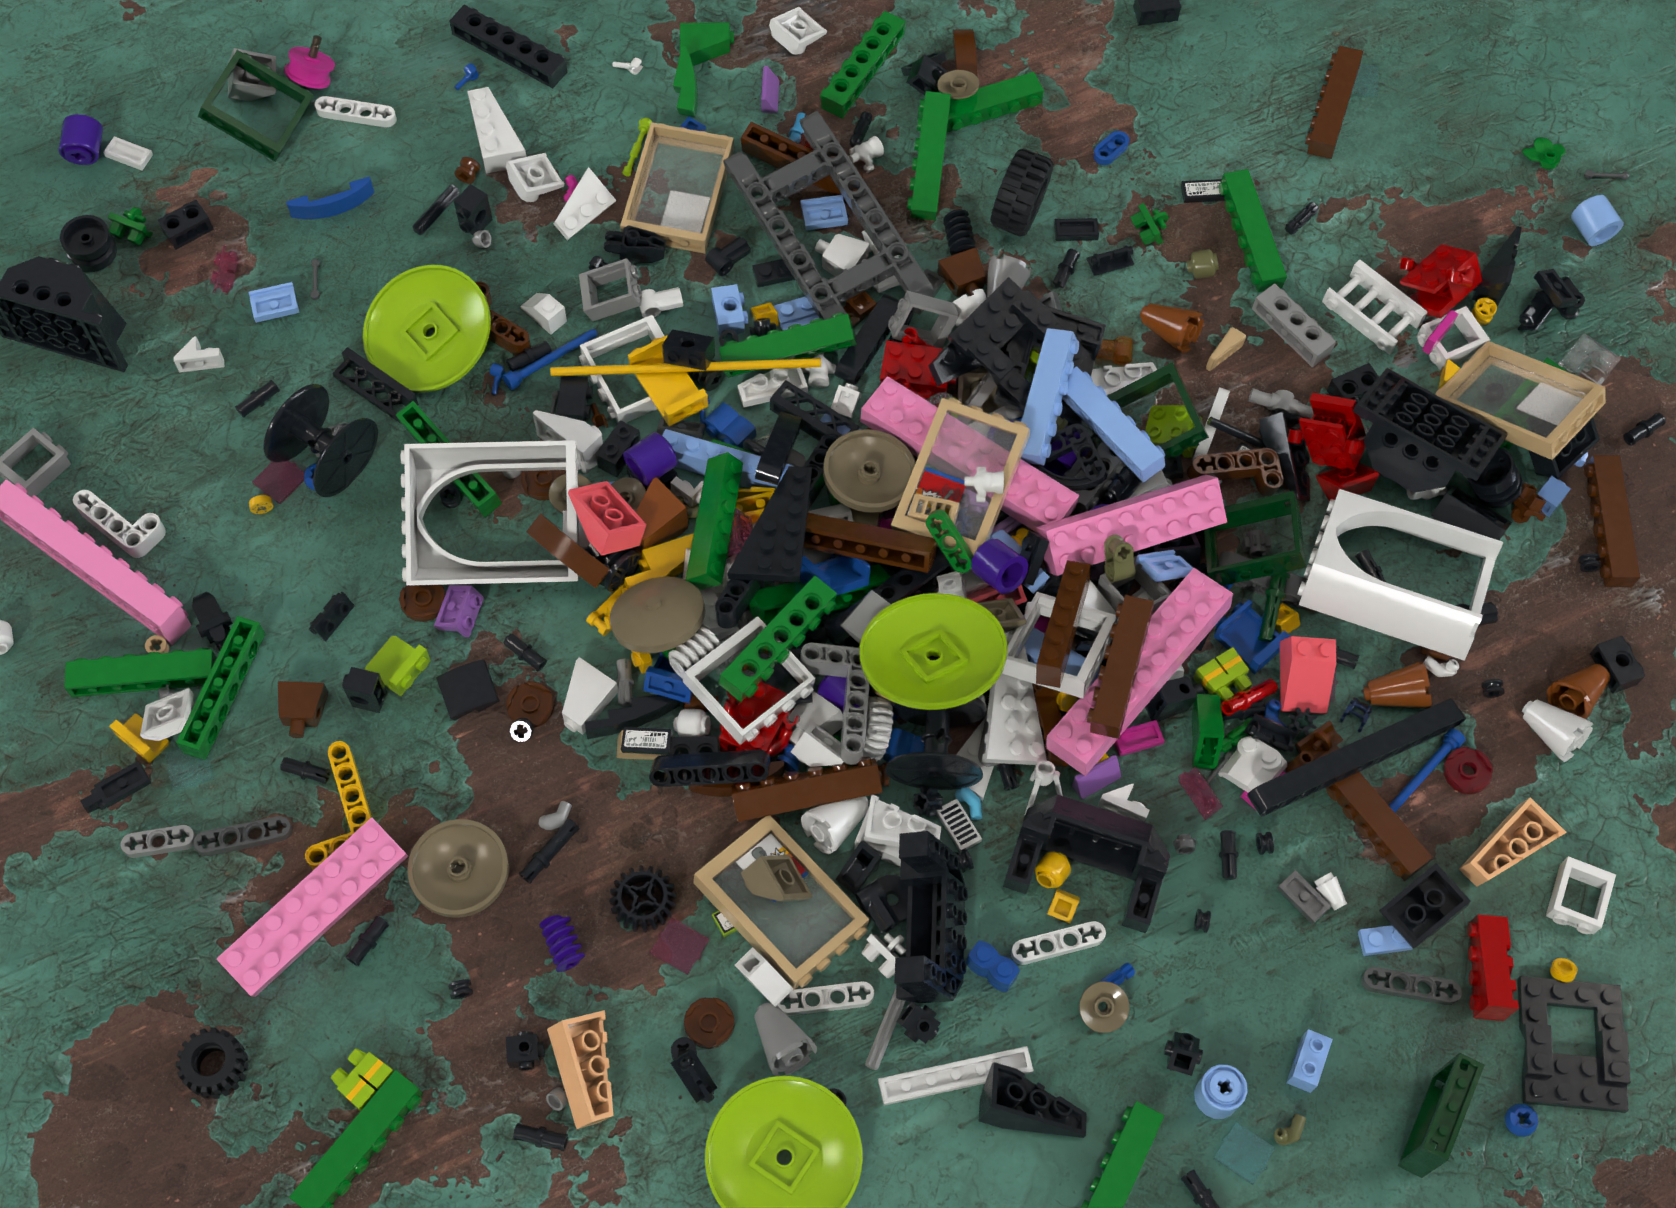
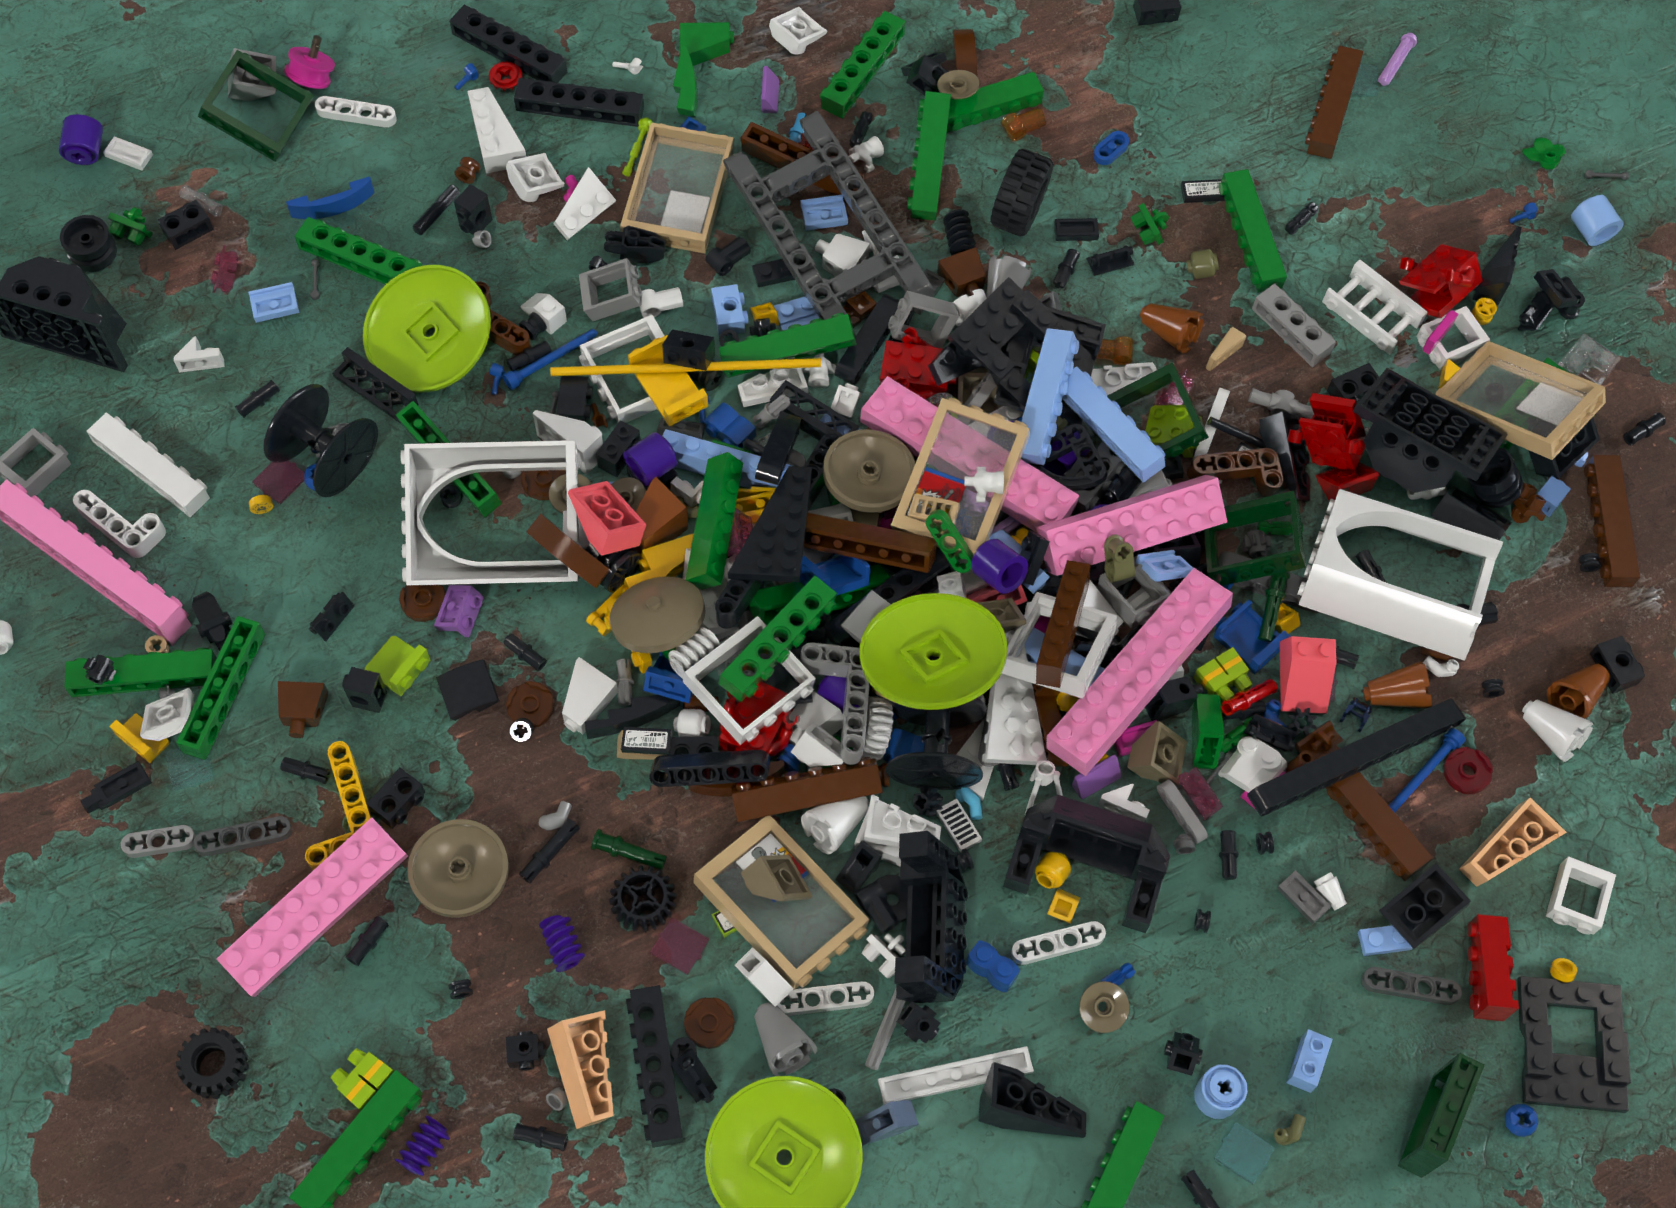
reddish brown brick [1087,595,1154,739] -> none
none -> black gear [83,655,116,685]
none -> white brick [87,412,210,517]
none -> clear pin [179,185,223,217]
none -> green brick [294,217,423,285]
none -> black brick [367,767,425,829]
none -> dark purple piece [394,1115,450,1176]
none -> red gear [489,62,522,91]
none -> black brick [514,78,644,127]
none -> black wheel [519,312,547,340]
none -> dark green pin [591,828,667,870]
none -> black brick [626,985,684,1148]
none -> light grey axle [753,394,791,428]
none -> sand blue slope [855,1100,919,1145]
none -> clear orange piece [1001,108,1046,142]
none -> dark tan slope [1127,721,1187,785]
none -> light grey beam [1157,780,1207,844]
none -> clear pink hinge [1159,370,1193,406]
none -> green axle [1257,521,1303,535]
none -> lavender axle [1378,33,1417,86]
none -> blue hand [1509,202,1538,224]

